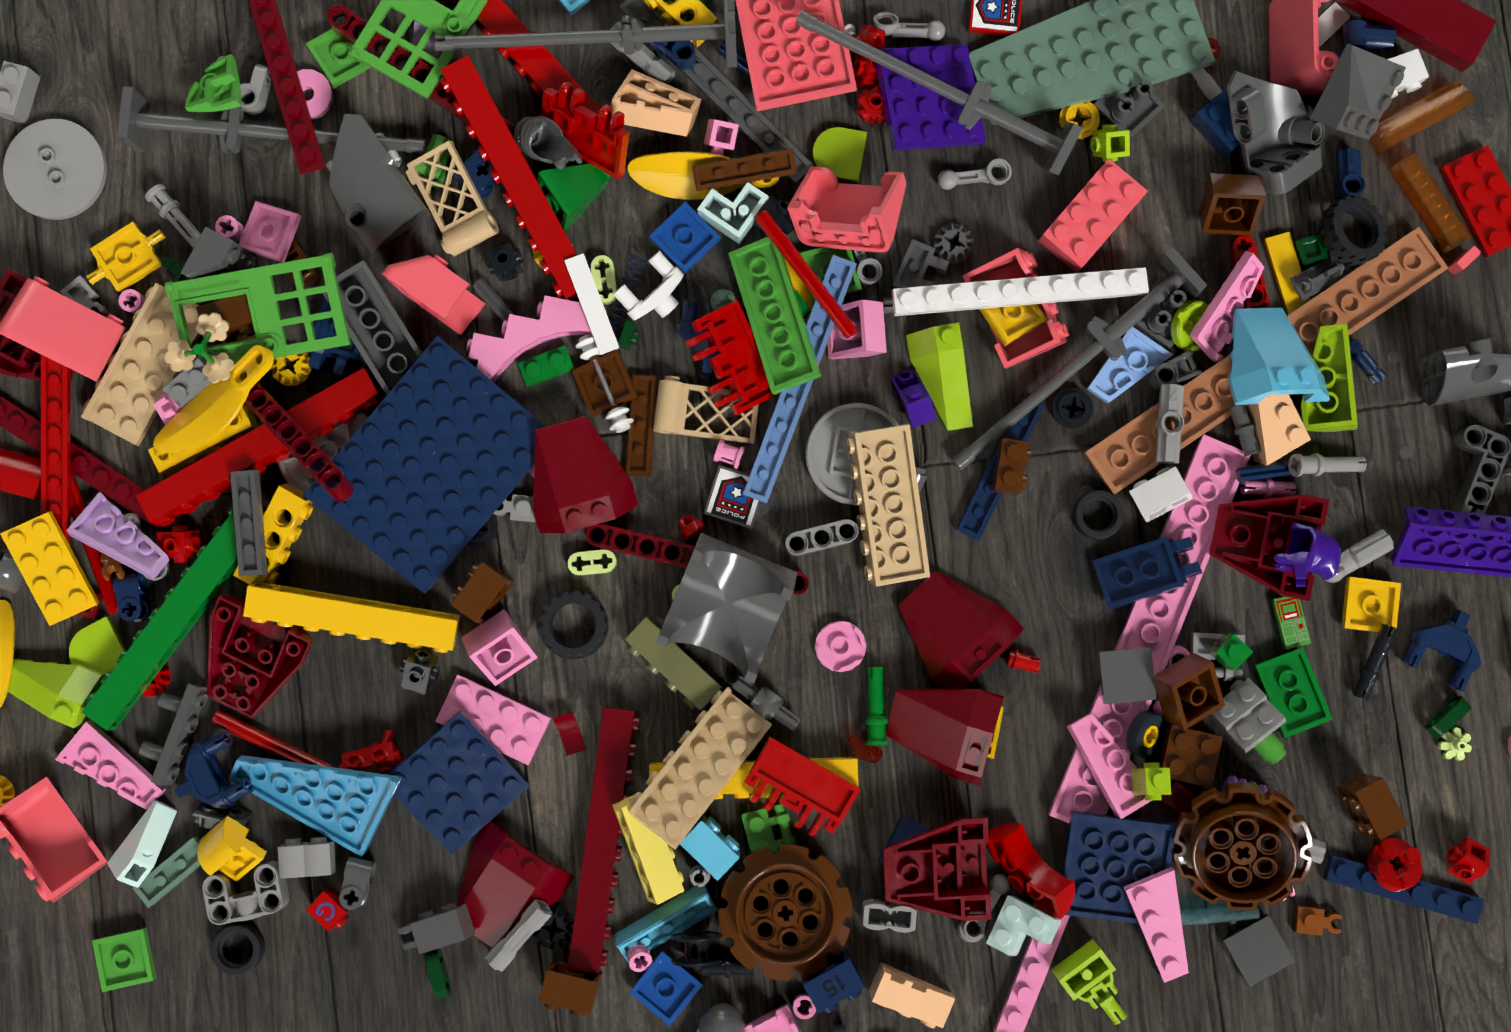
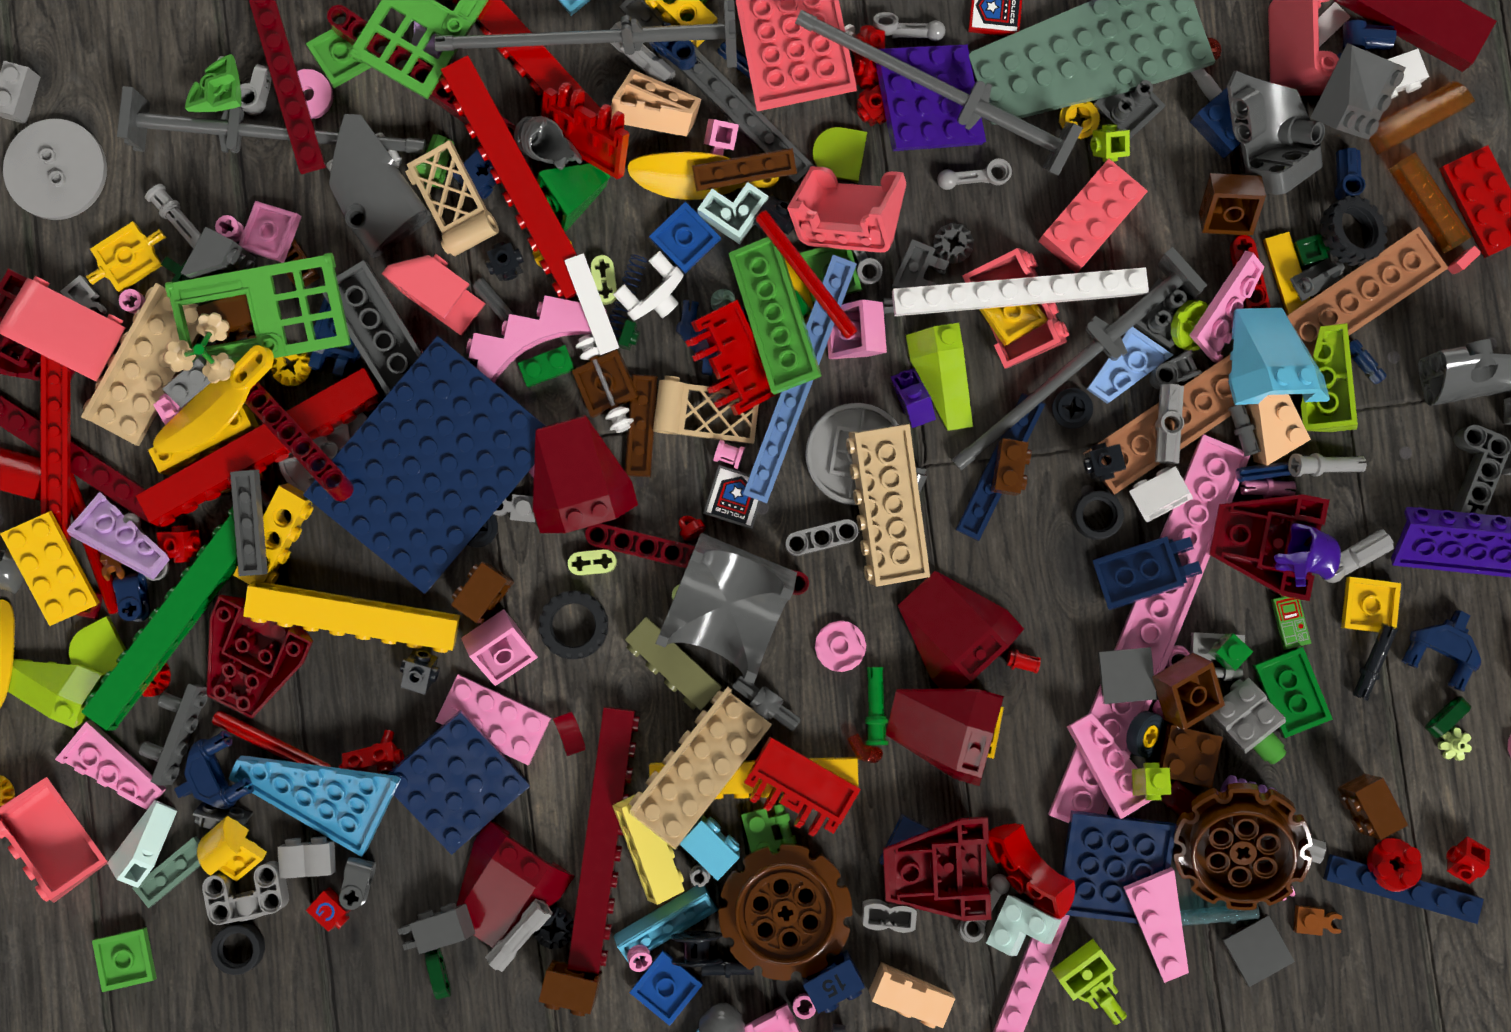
none -> black brick [1083,443,1126,481]

